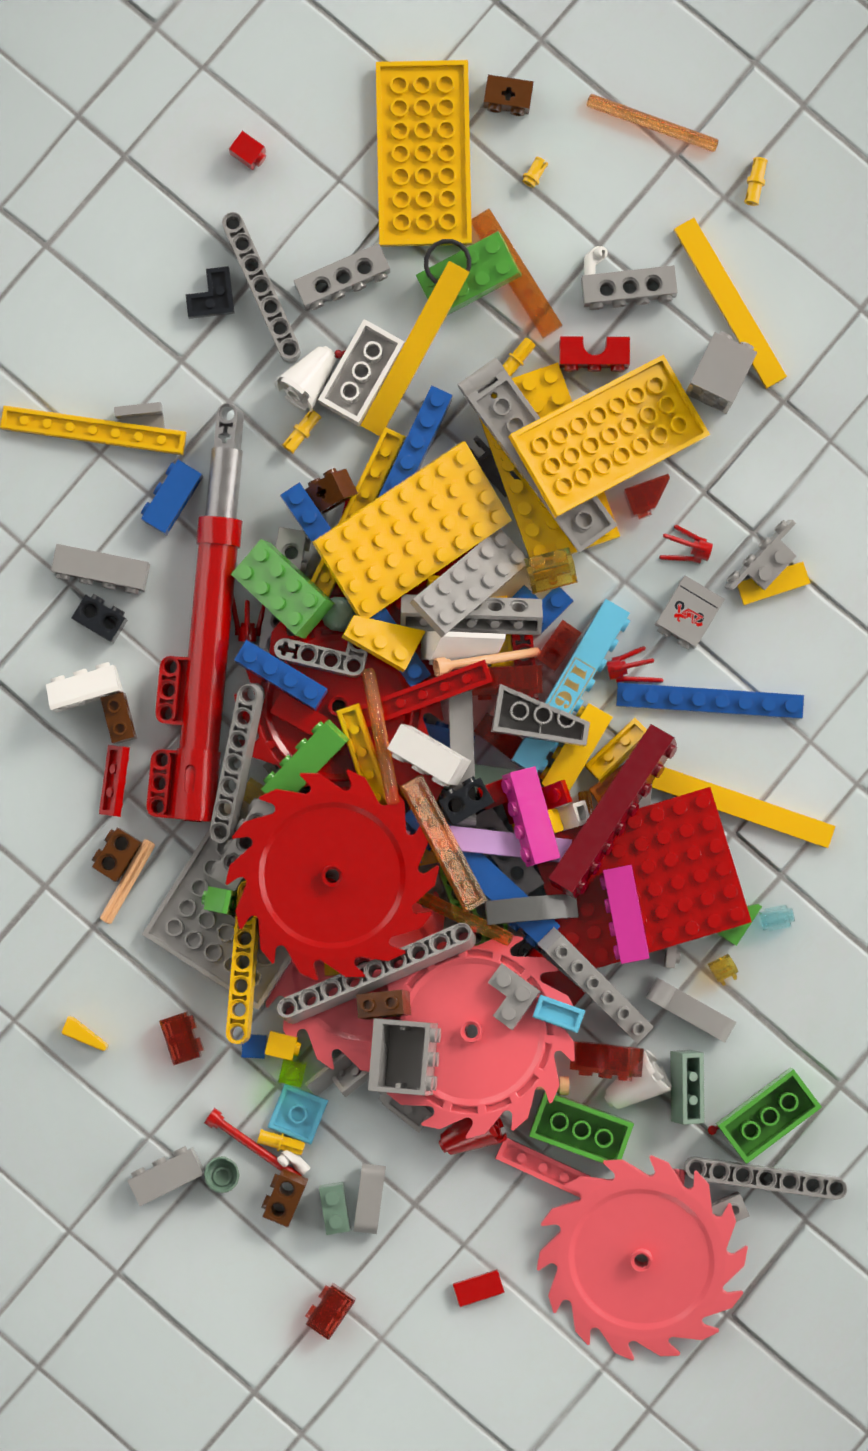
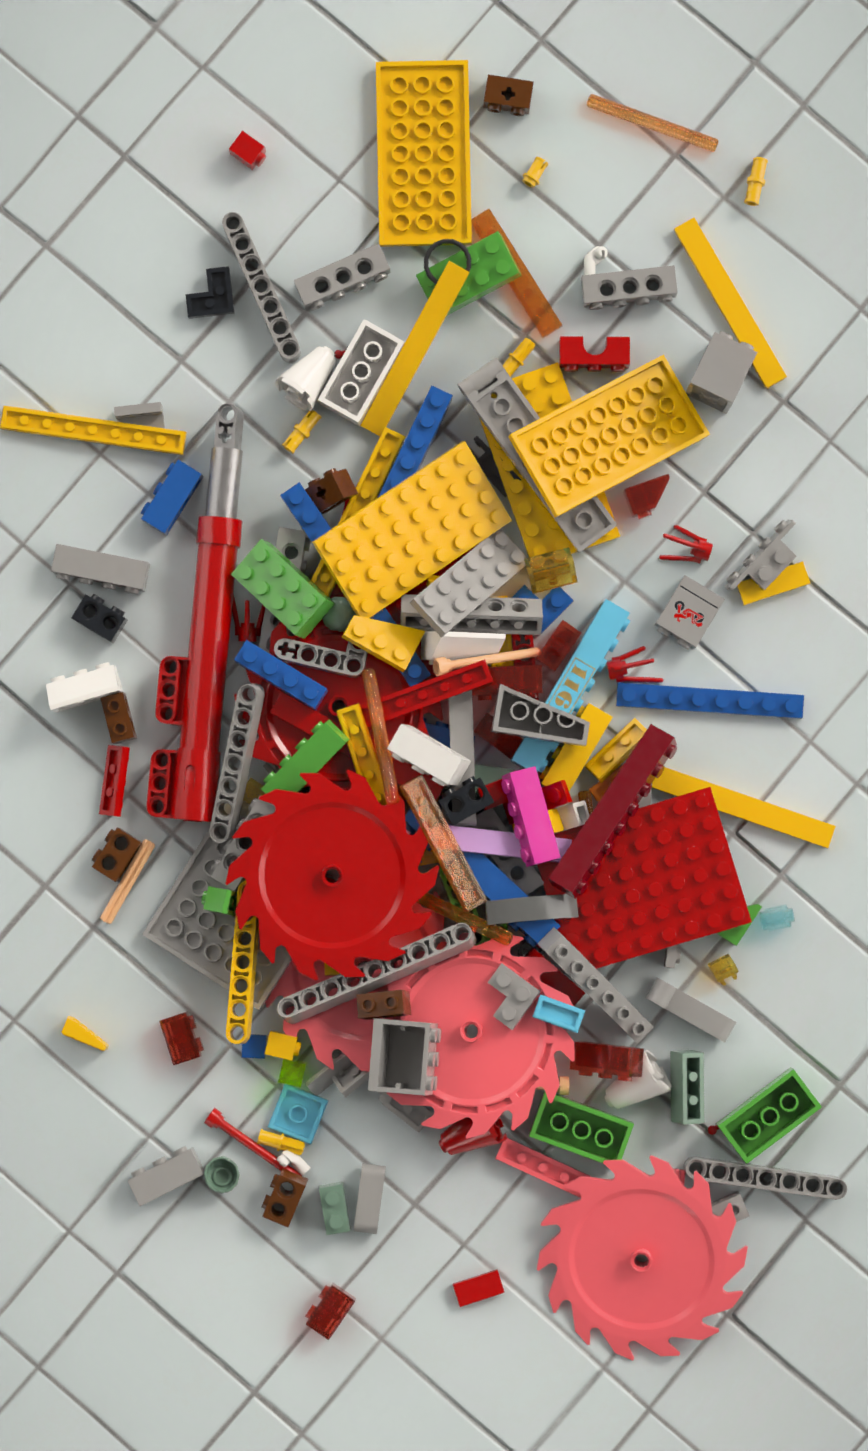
dark pink brick [600,865,650,964] -> none

